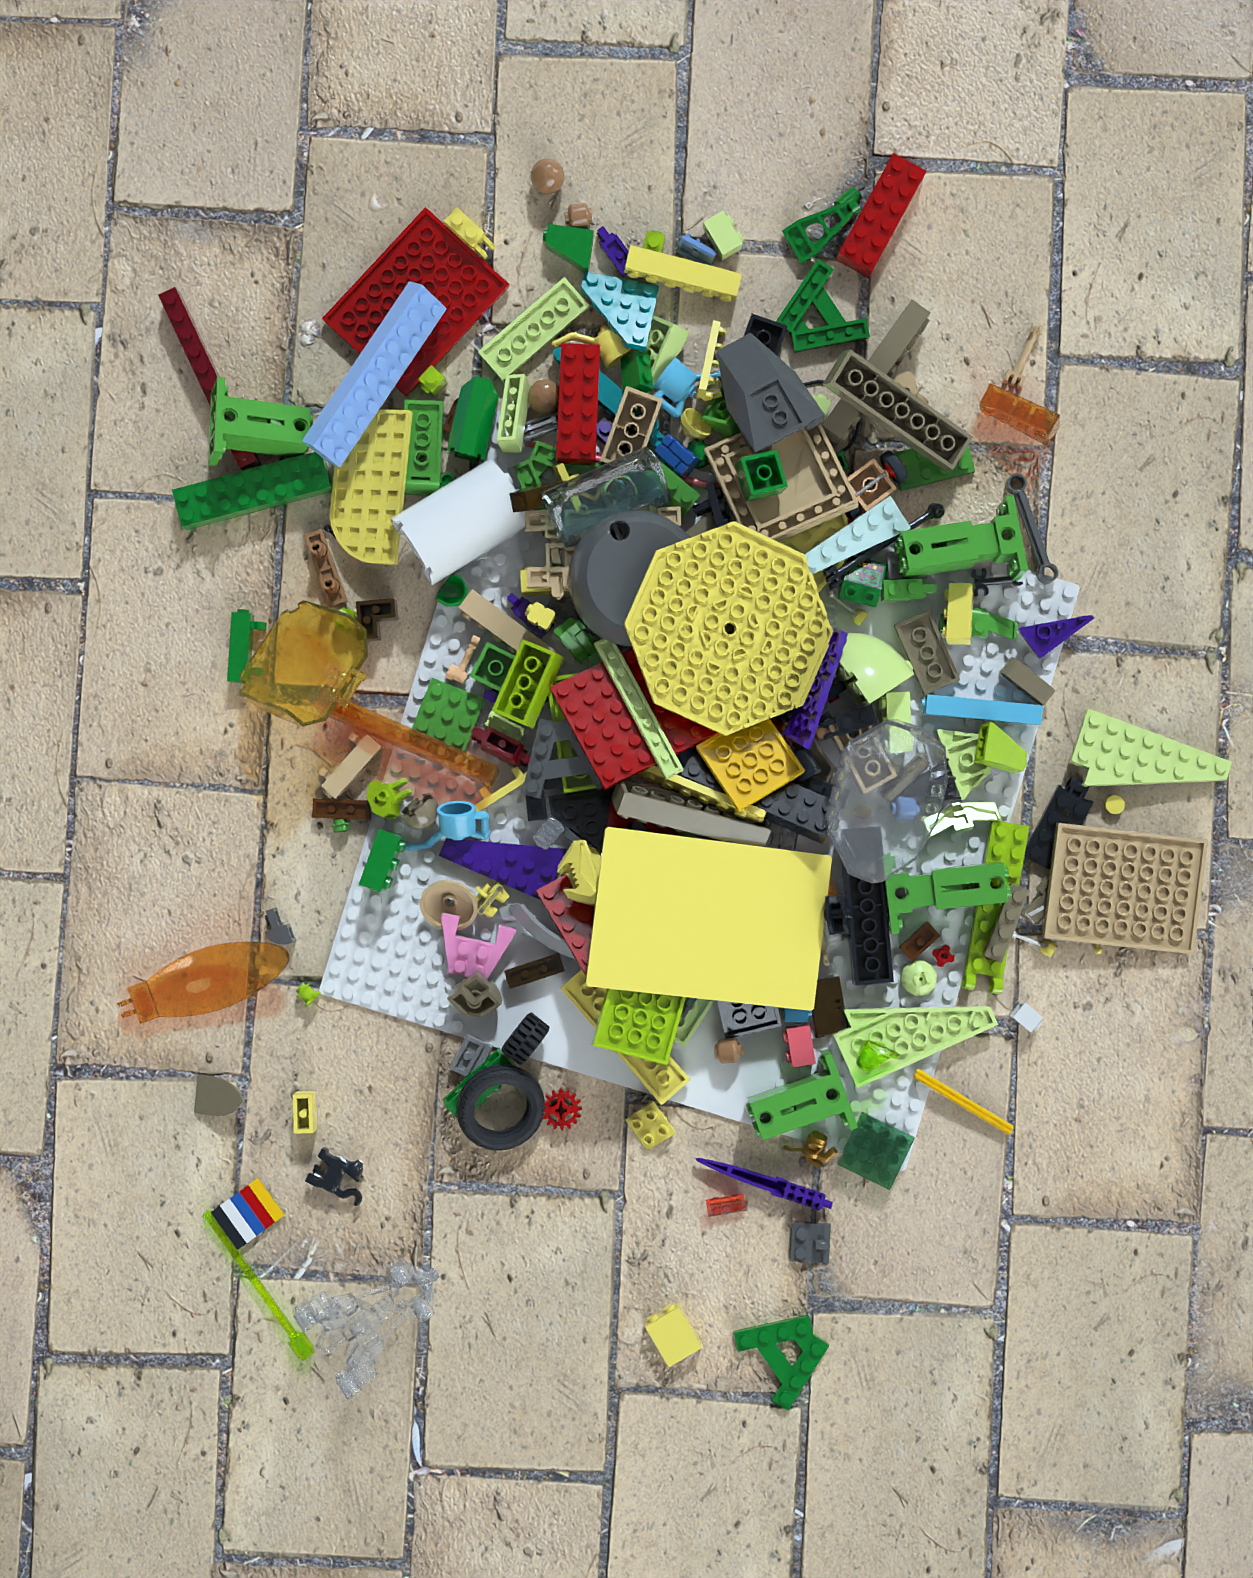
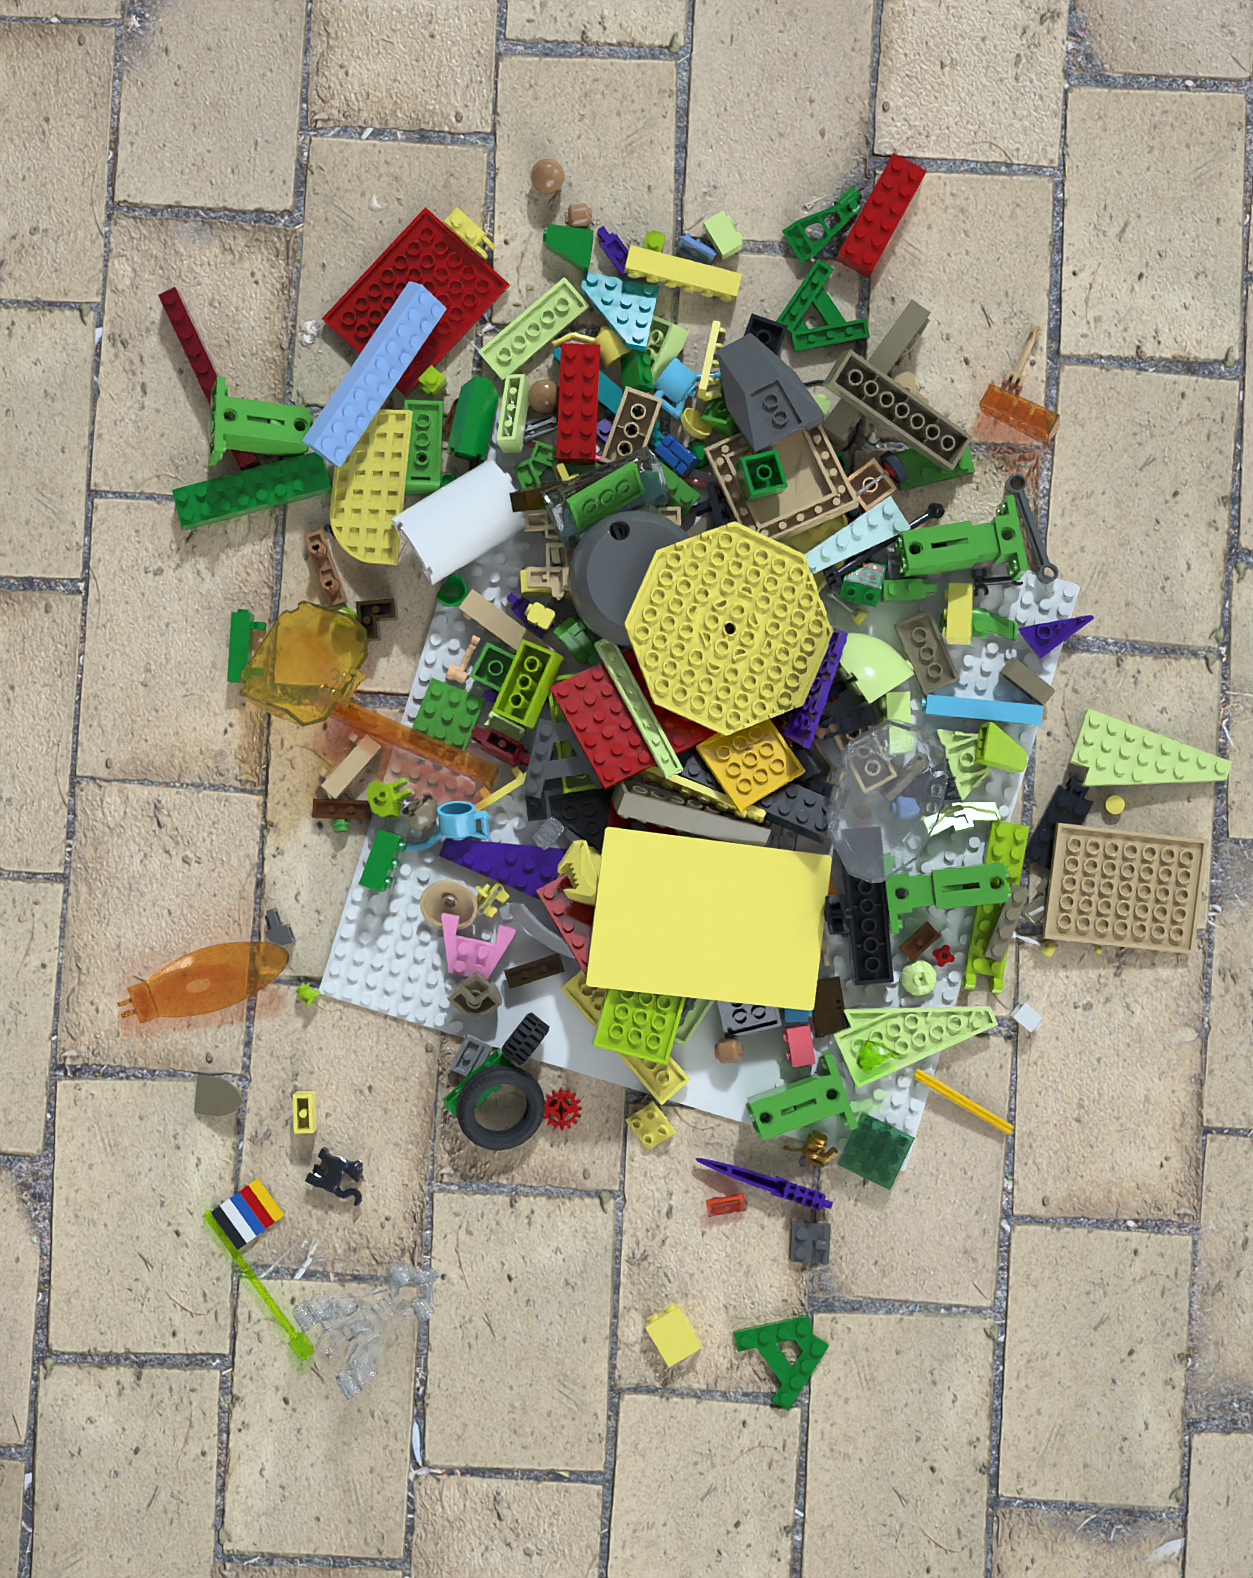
none -> bright green plate [566,461,645,532]

